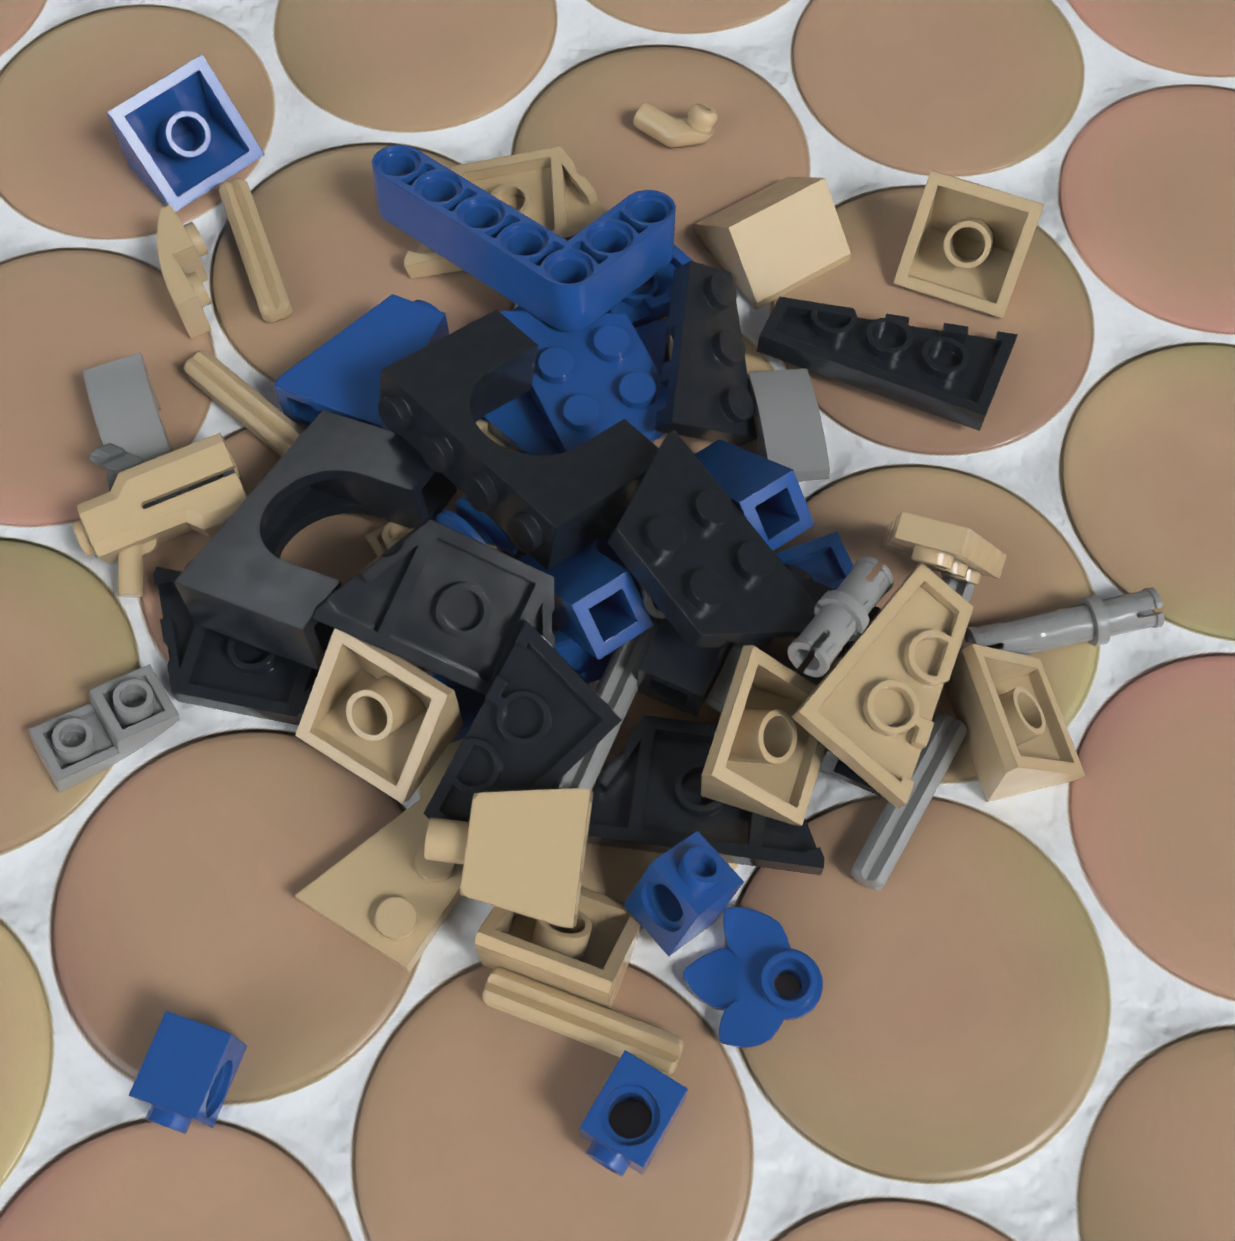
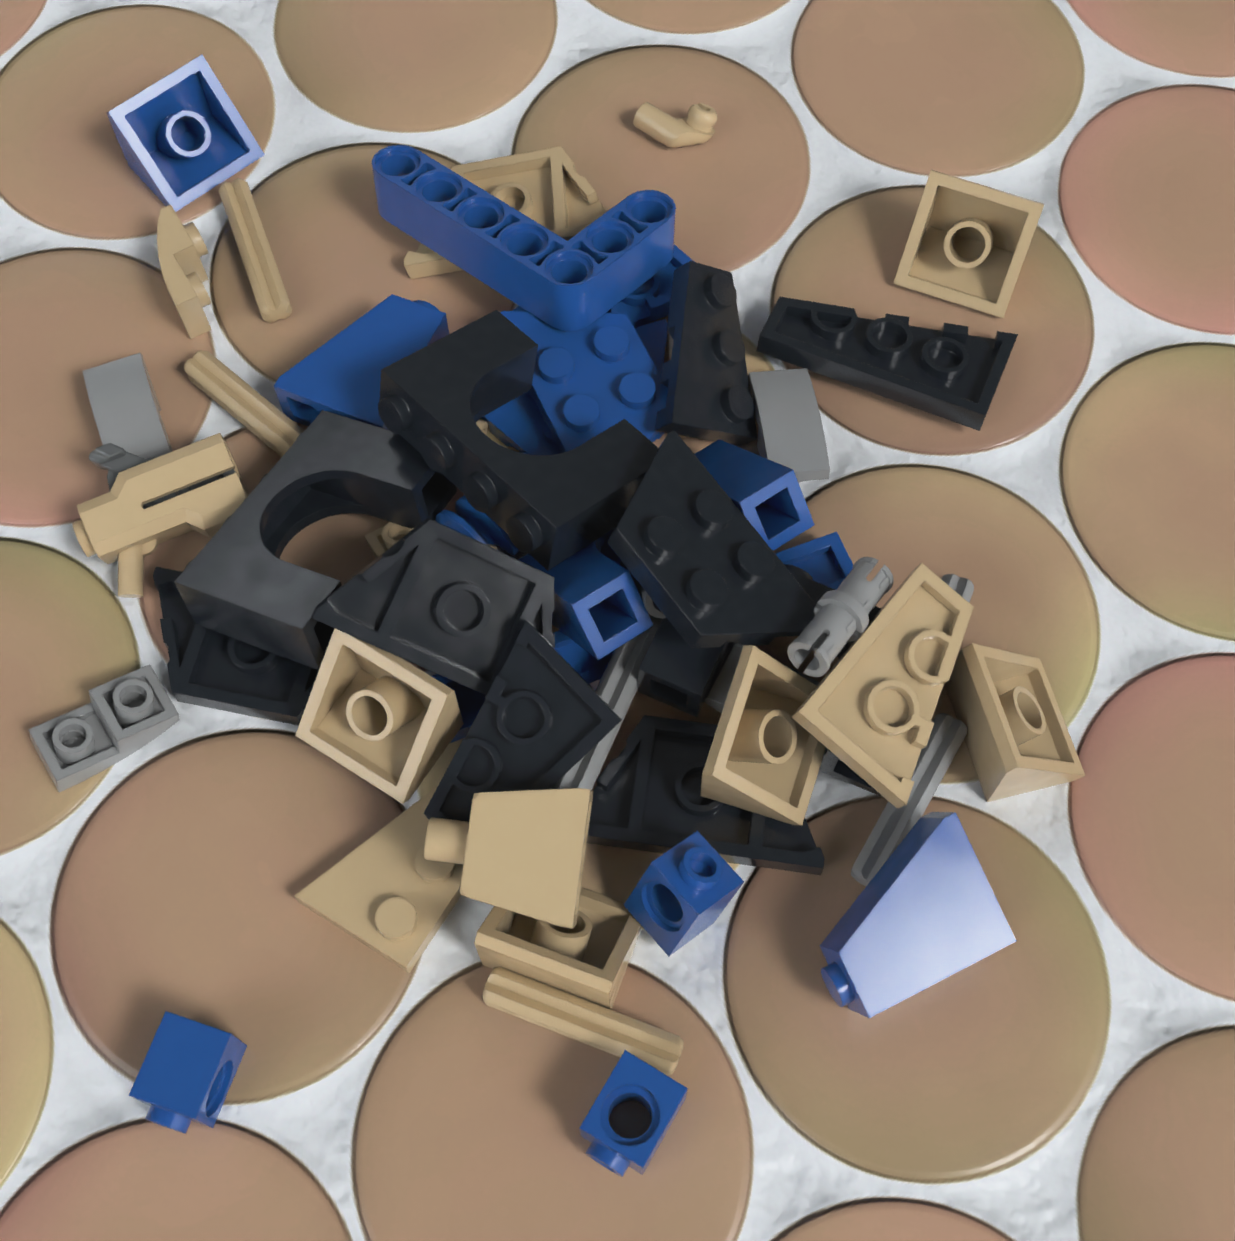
blue plate [683,907,823,1048] -> none
tan slope [694,177,851,310] -> none
tan wing [881,511,1007,585] -> none
light grey pin [965,587,1165,655] -> none
none -> slope [819,812,1016,1018]

